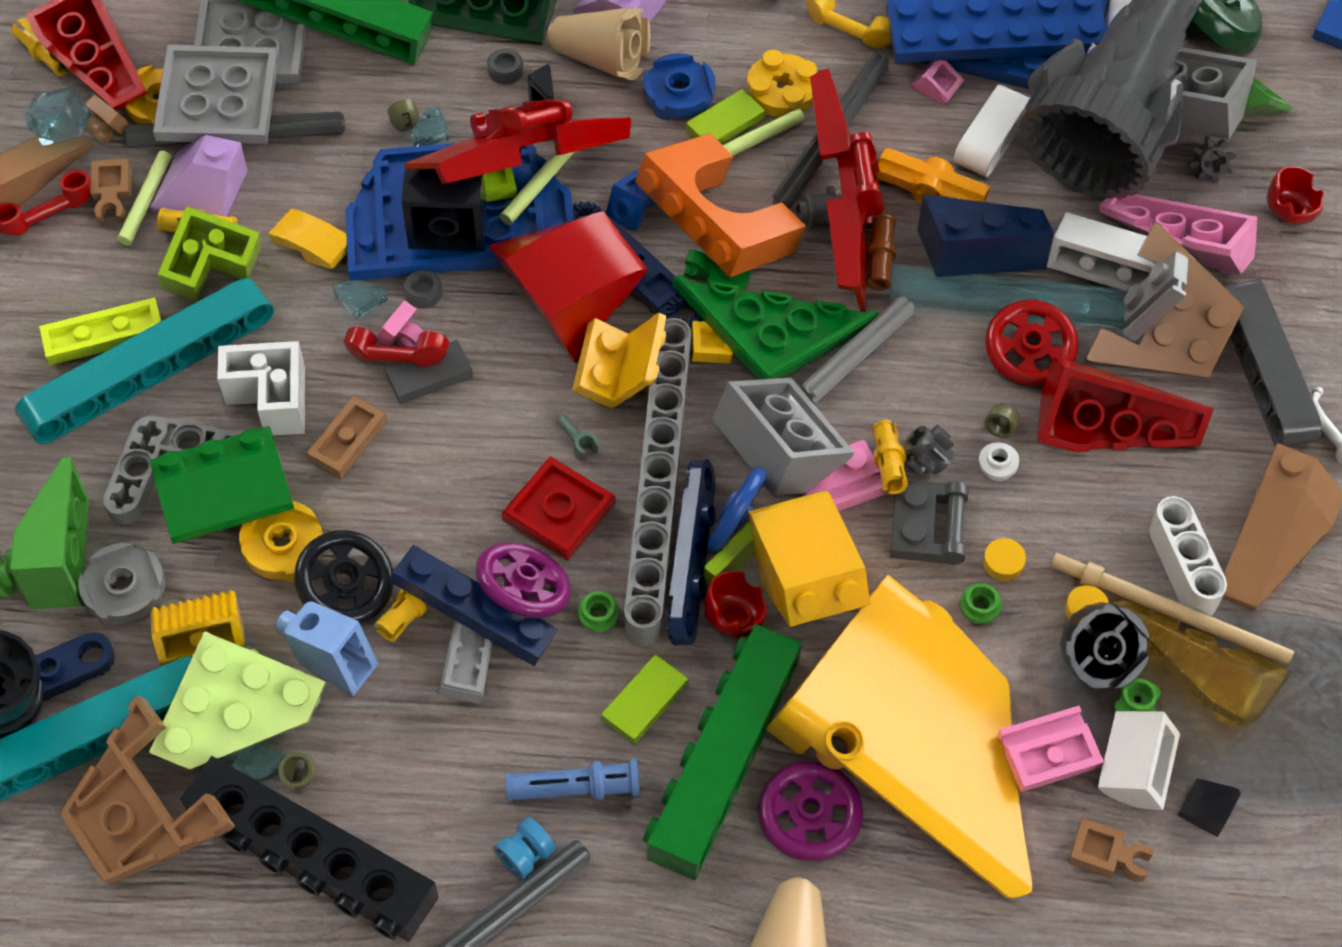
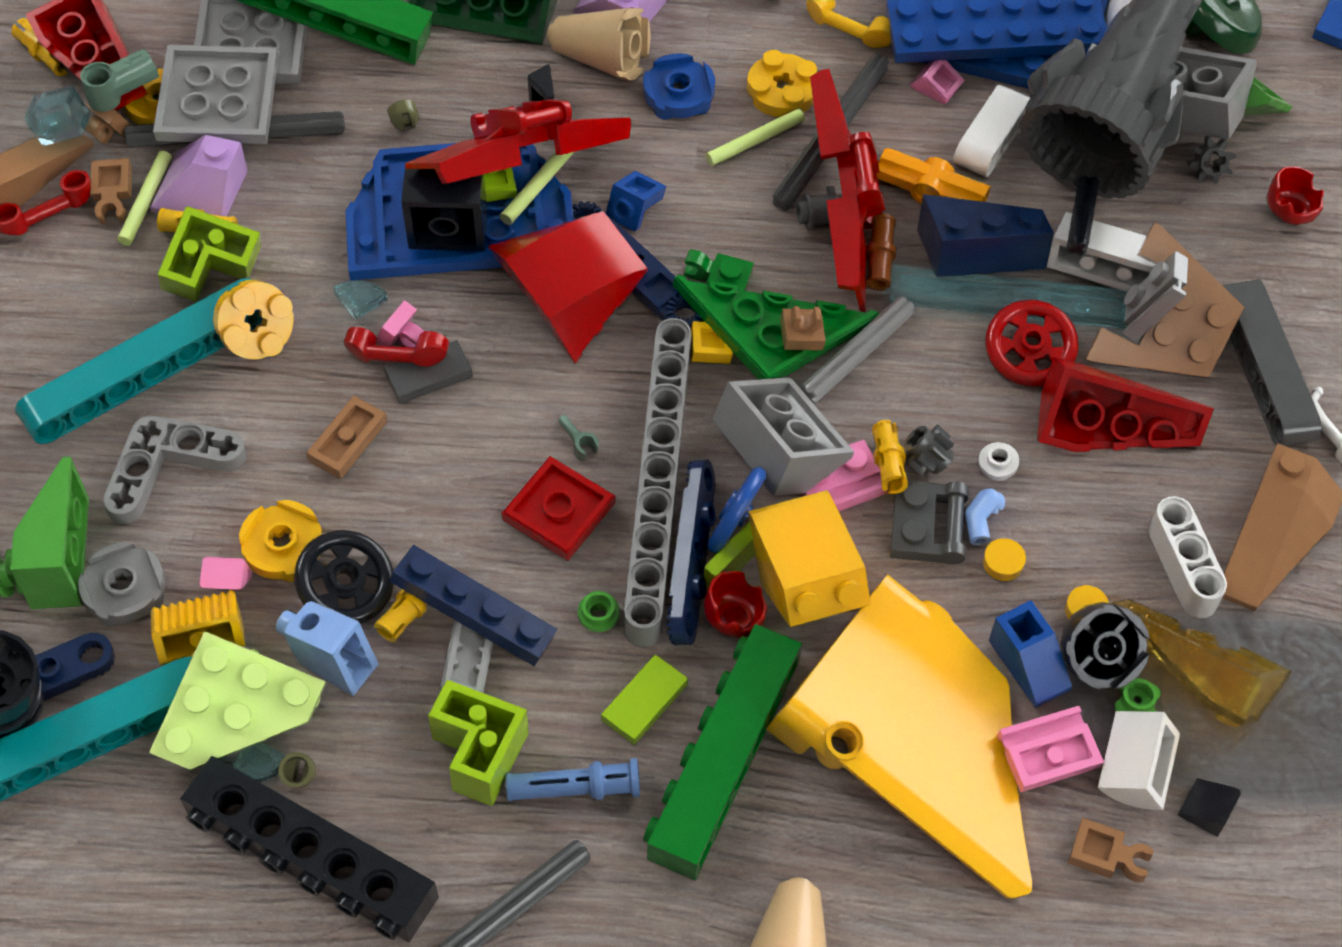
neon yellow plate [39,297,162,366] -> none
medium nougat wing [59,695,236,884] -> none
green slope [150,426,294,544] -> none
white brick [217,341,305,436] -> none
yellow slope [268,208,347,269] -> none
dark grey tile [403,270,443,309] -> none
clear light blue tile [412,105,449,146] -> none
magenta plate [475,542,571,618] -> none
dark grey tile [487,49,523,84] -> none
dark azure wheel [493,816,556,880] -> none
yellow bracket [572,312,666,409] -> none
orange arch [635,133,806,277] -> none
lime tile [686,89,765,145] -> none
magenta plate [758,761,863,861] -> none
bright green plate [959,583,1002,624] -> none
olive hinge [985,403,1020,438] -> none
tan bar [1050,552,1294,666] -> none
bright pink wedge [1099,194,1258,274] -> none
none -> sand green piece [80,49,159,112]
none -> bright pink slope [199,557,252,590]
none -> yellow plate [213,280,294,359]
none -> lime brick [428,679,529,806]
none -> medium nougat tile [780,306,826,350]
none -> light blue arm [965,488,1005,546]
none -> blue slope [989,600,1072,708]
none -> black axle [1066,175,1099,255]

